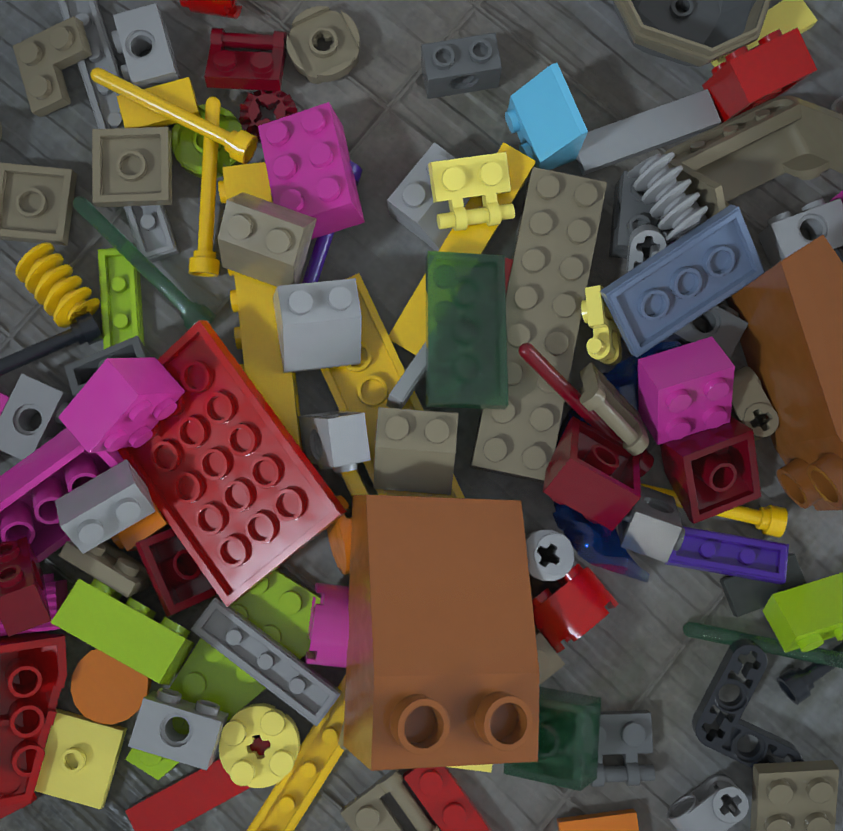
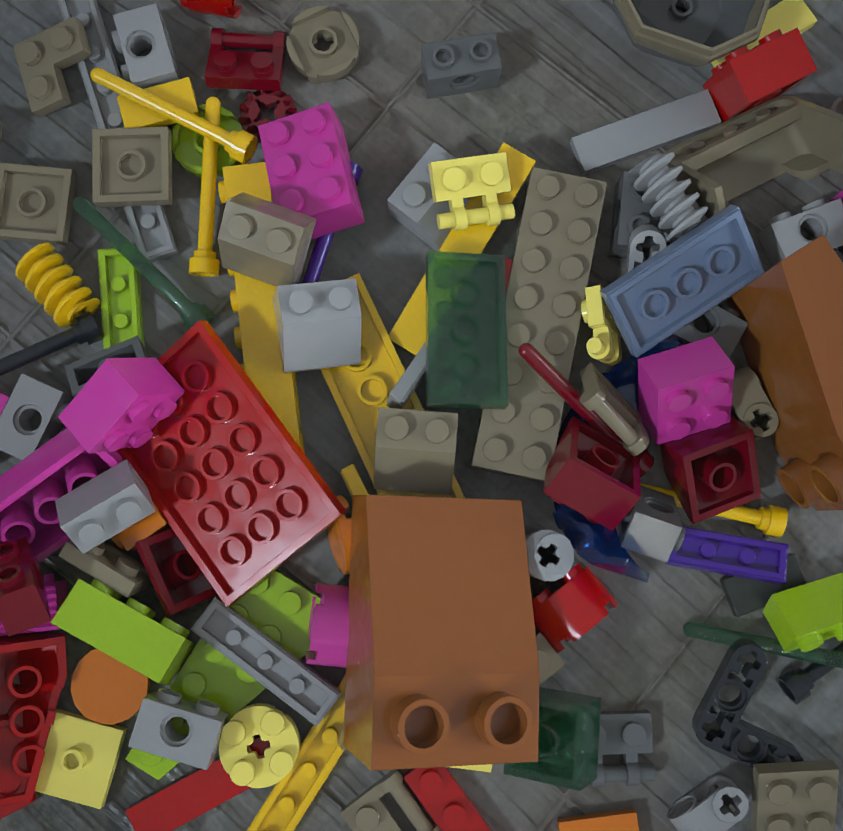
light grey brick [298,411,371,473] -> none
medium azure slope [505,62,588,170] -> none

